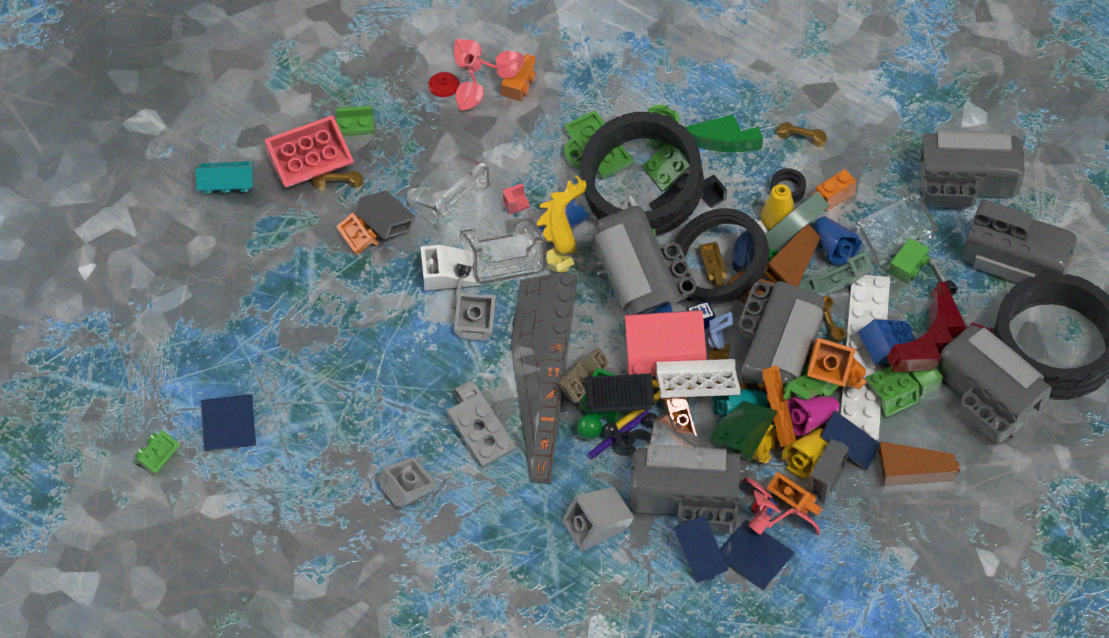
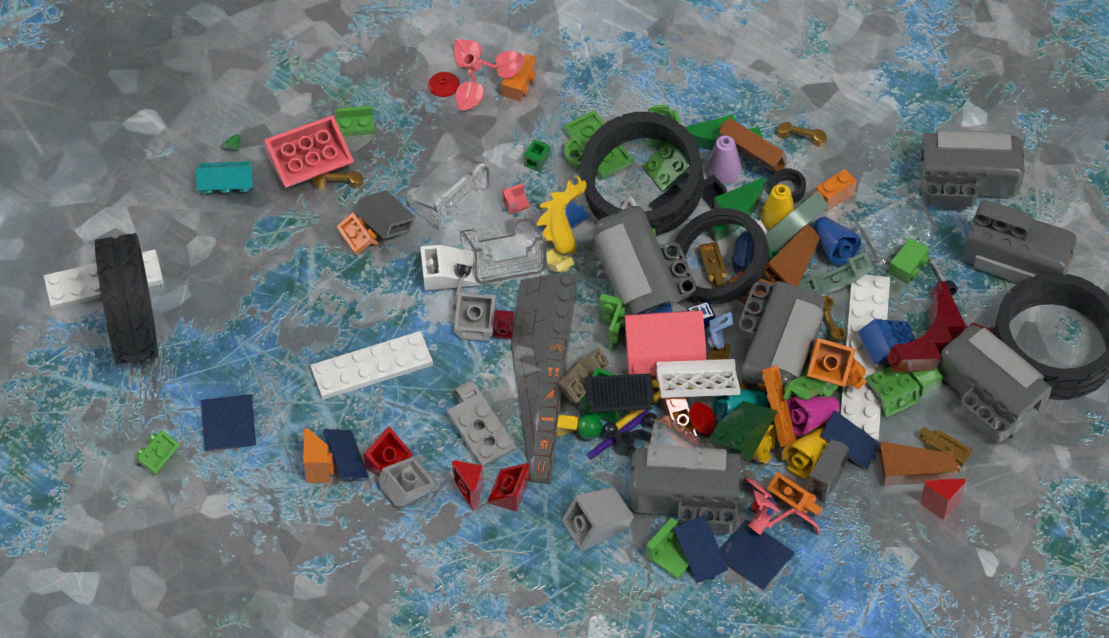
none -> white plate [44,250,164,310]
none -> black tyre [95,233,158,365]
none -> green slope [220,134,241,151]
none -> orange slope [303,428,334,483]
none -> white plate [310,331,433,400]
none -> dark blue piece [323,428,369,481]
none -> red slope [363,426,413,477]
none -> red slope [452,460,484,511]
none -> red slope [488,463,530,512]
none -> dark red brick [493,310,514,340]
none -> green brick [524,139,550,172]
none -> yellow slope [557,415,578,437]
none -> bright green bracket [599,294,626,350]
none -> bright green bracket [646,517,690,579]
none -> red piece [690,402,717,435]
none -> lavender cone [705,136,742,185]
none -> green slope [708,177,765,242]
none -> dark orange slope [719,118,788,175]
none -> pearl gold hinge [918,426,973,467]
none -> red slope [920,478,966,520]

